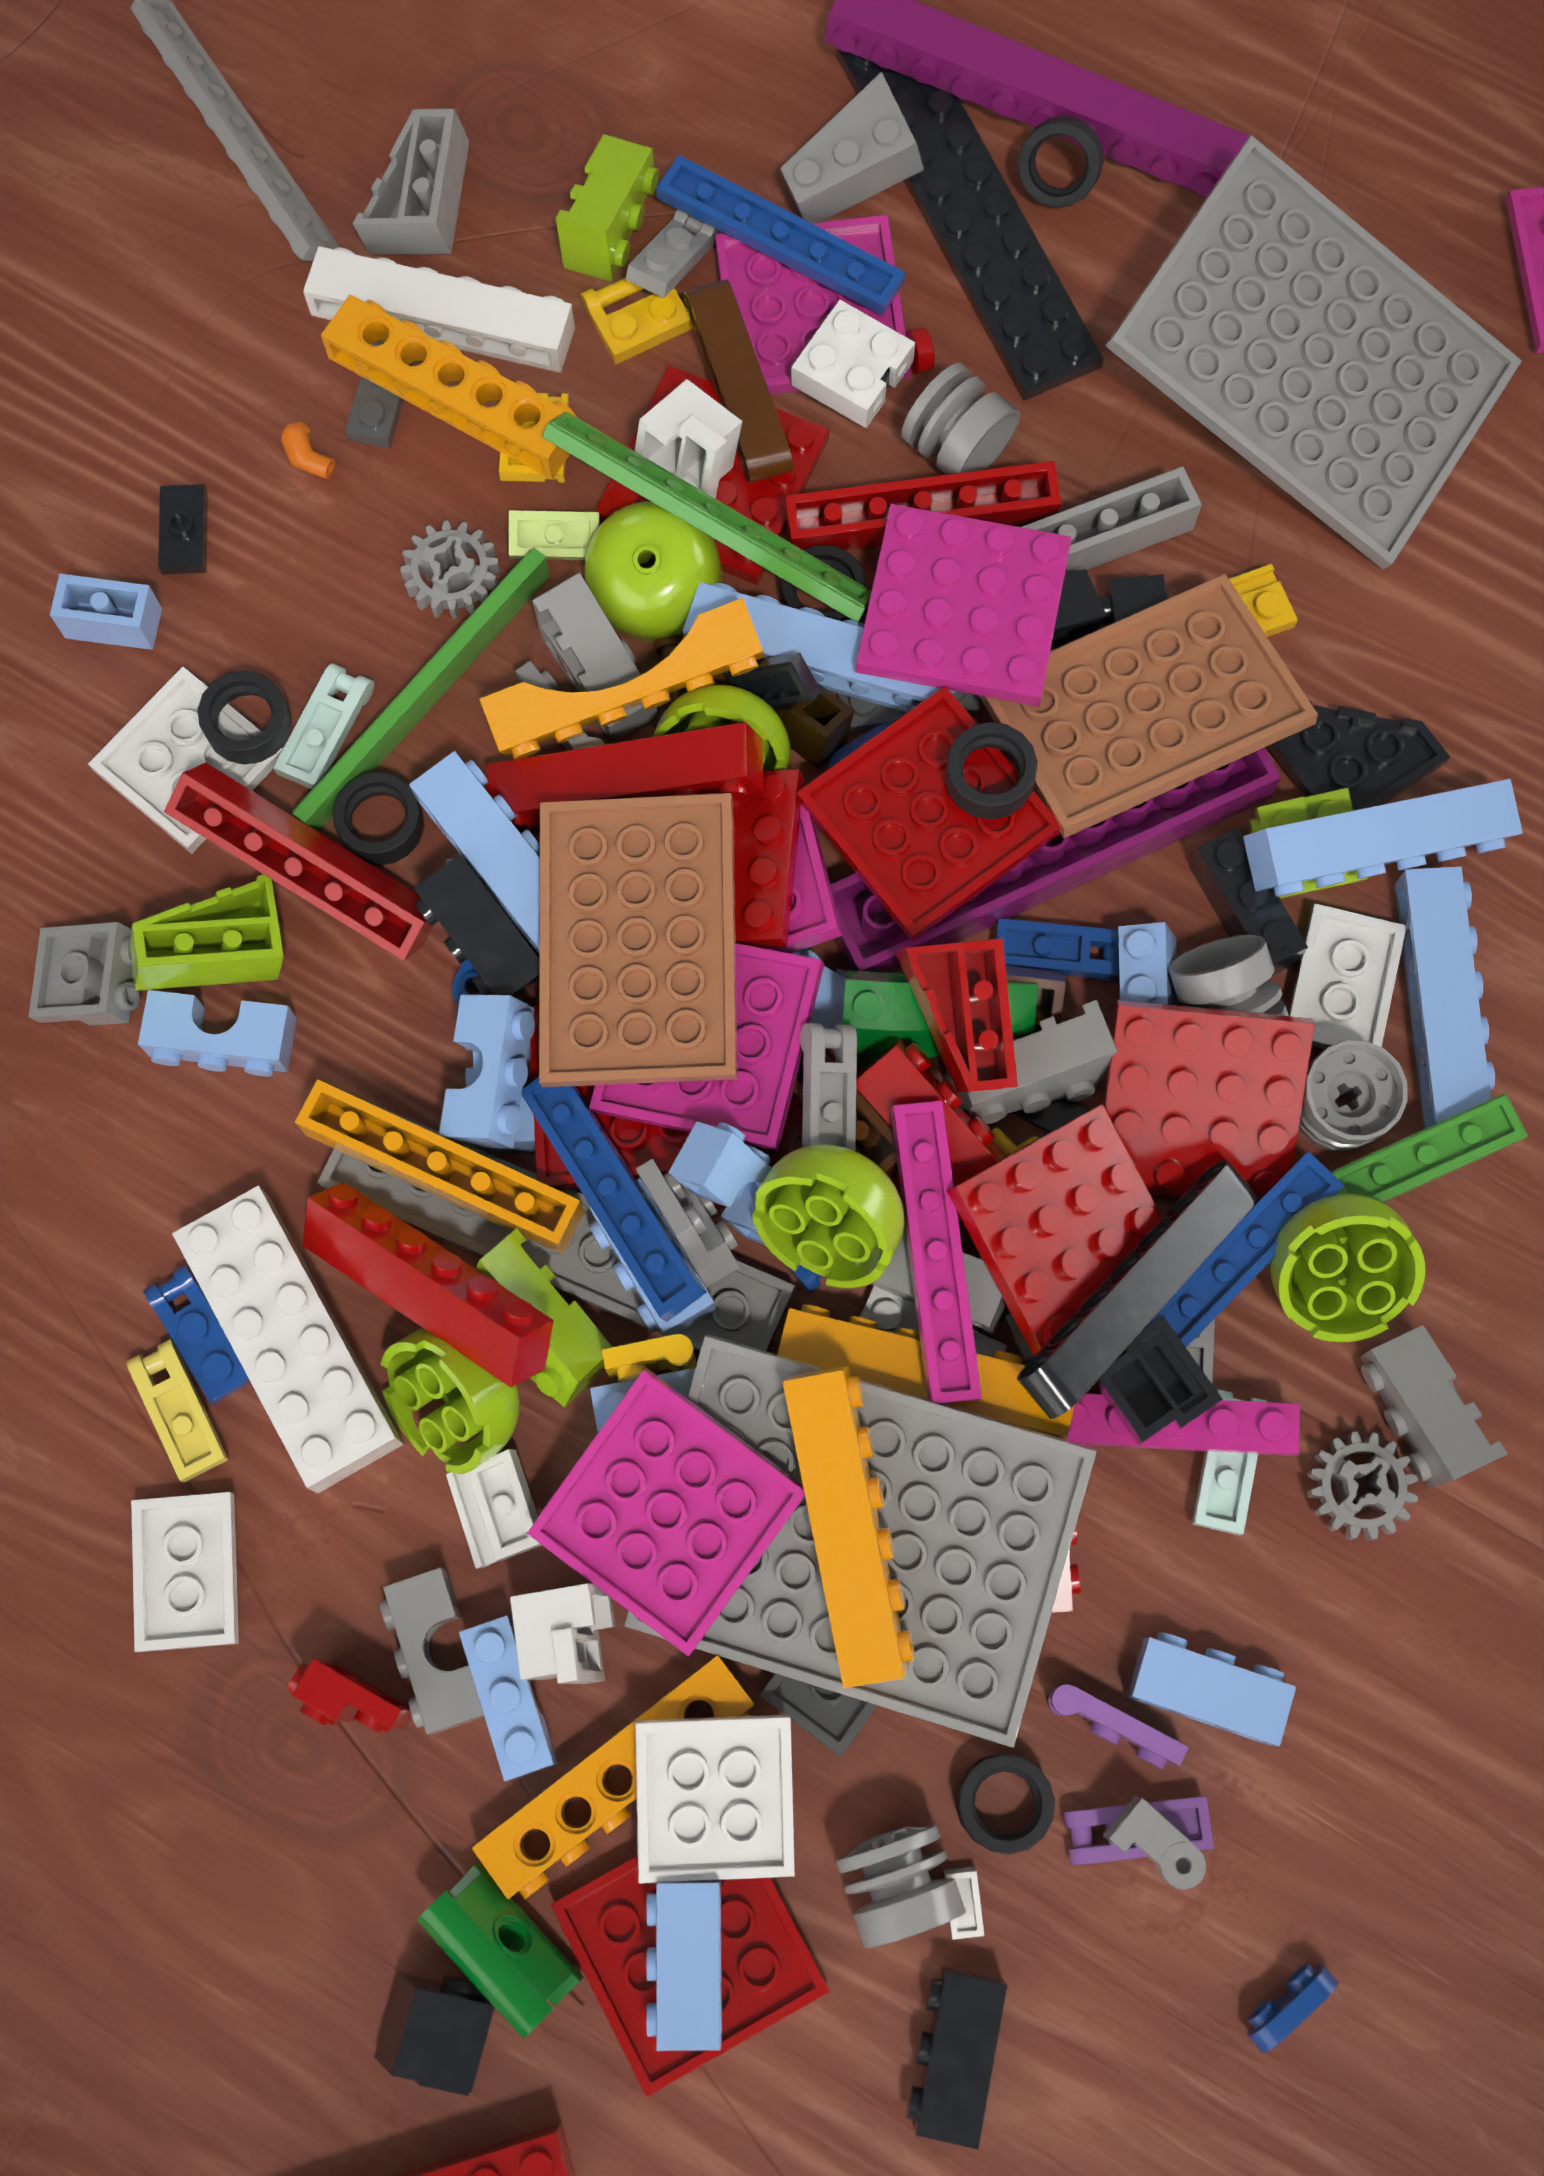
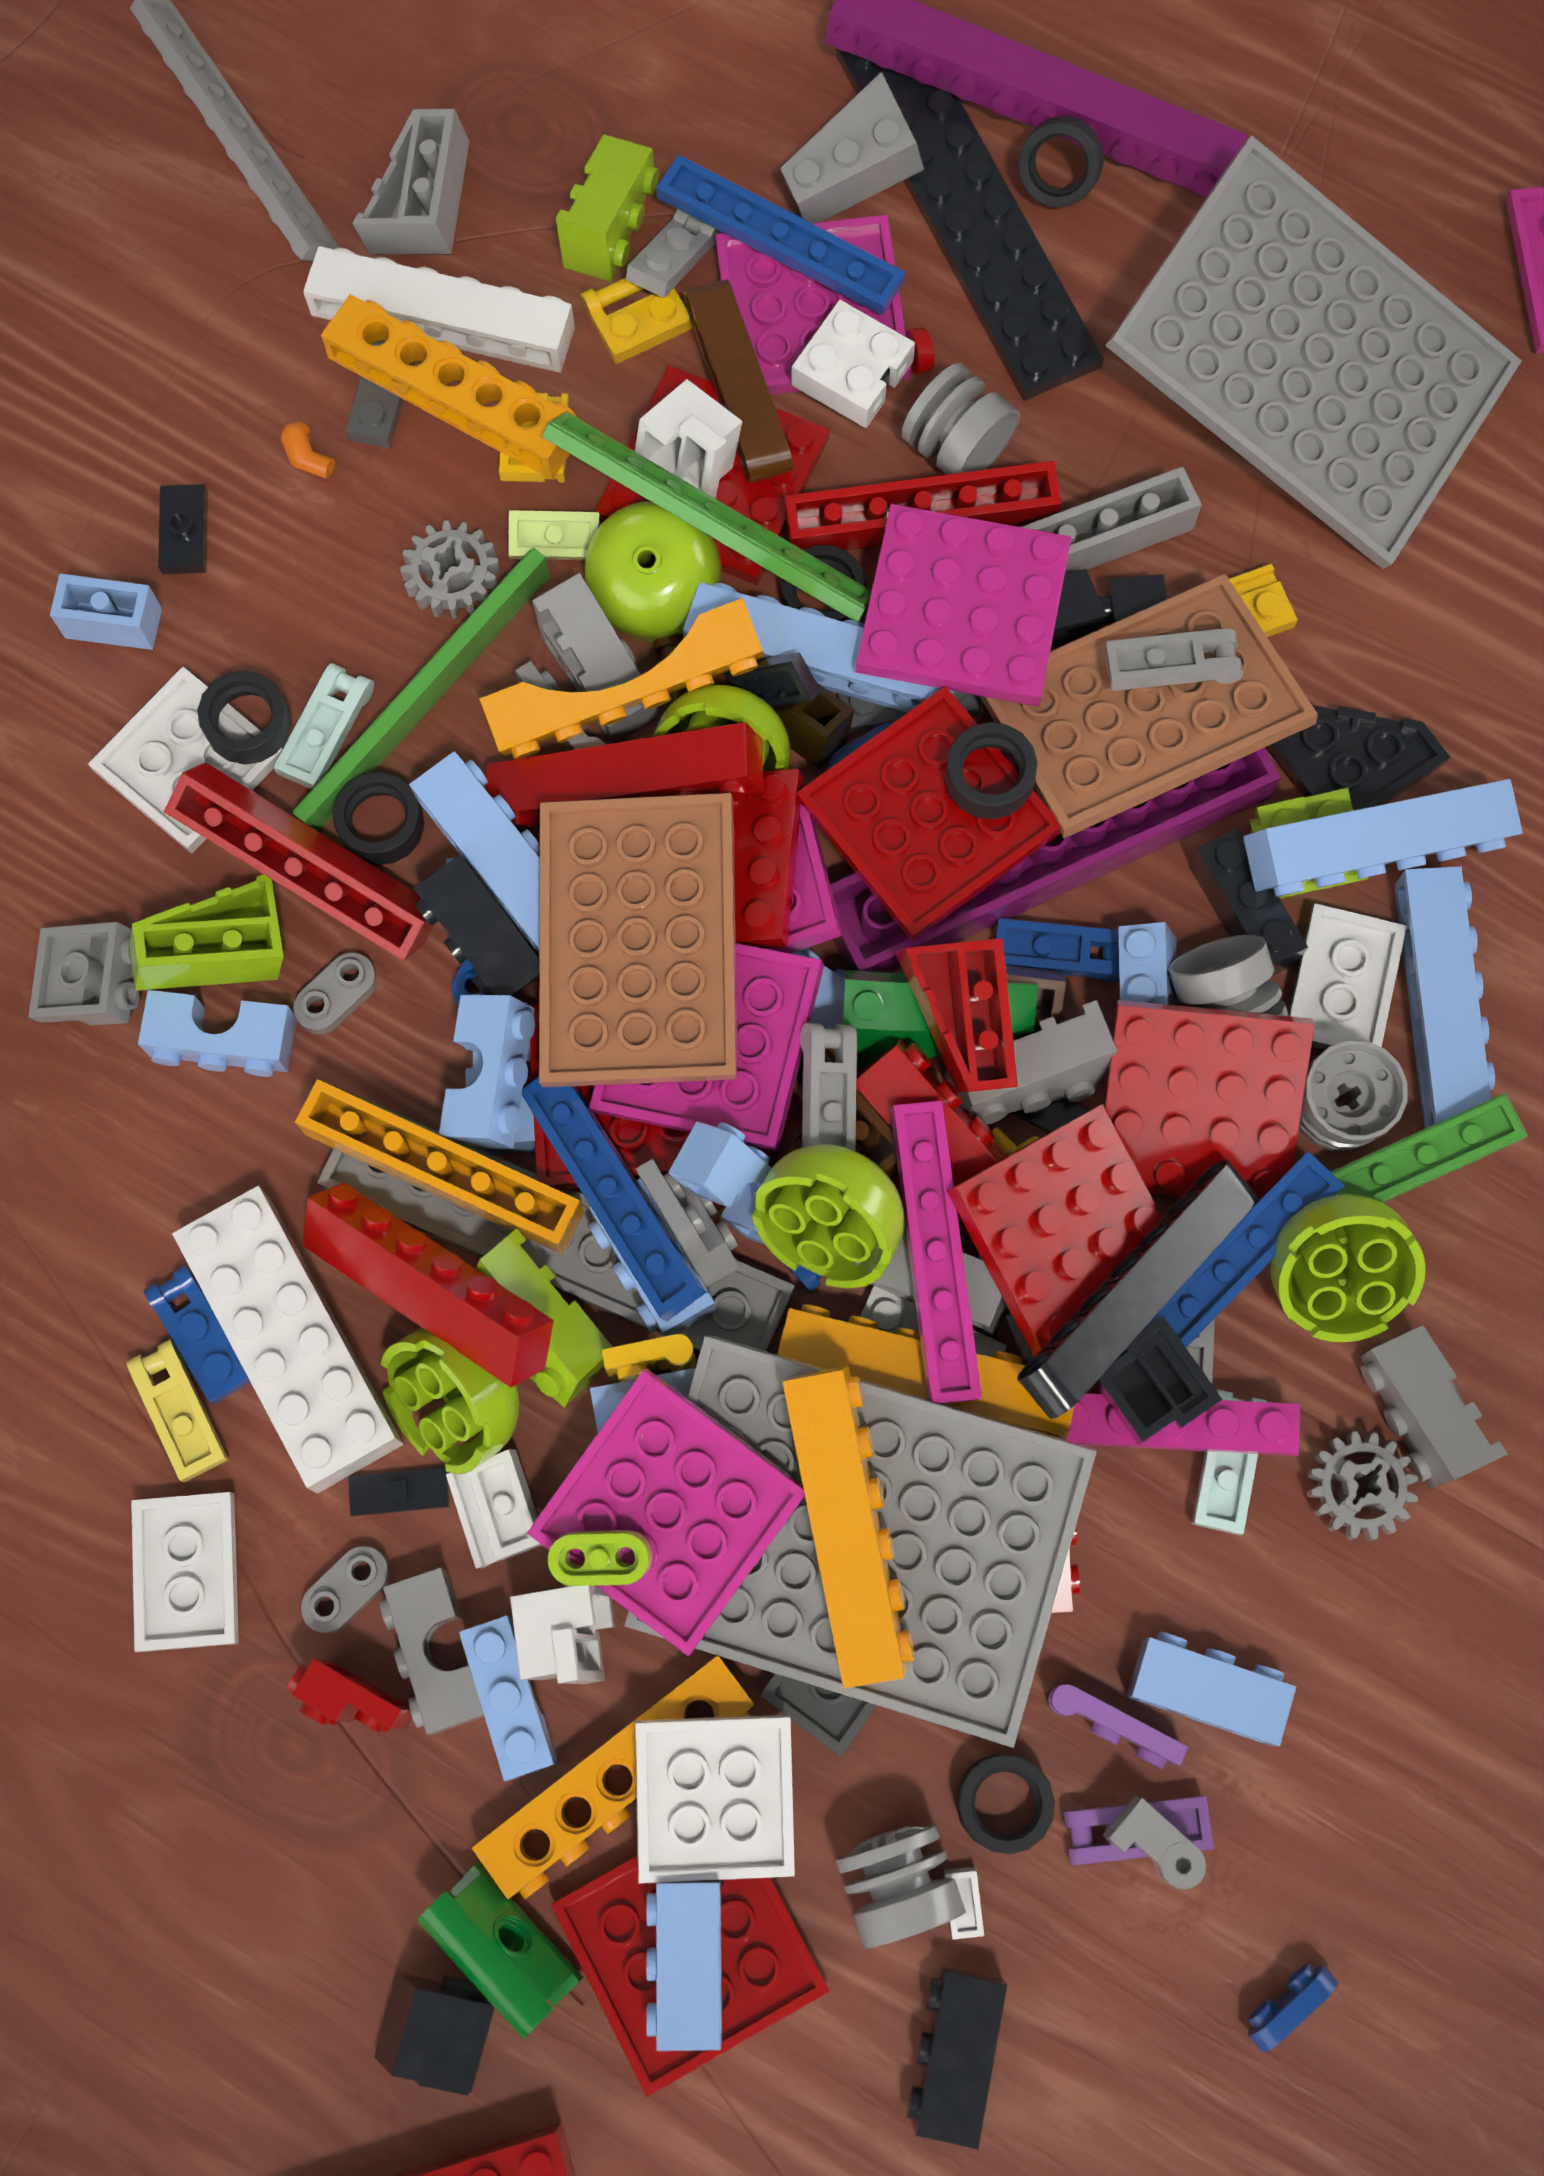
none -> light grey plate [293,953,378,1035]
none -> light grey plate [301,1546,391,1633]
none -> black piece [348,1467,450,1517]
none -> lime plate [548,1530,652,1586]
none -> light grey plate [1105,628,1244,691]

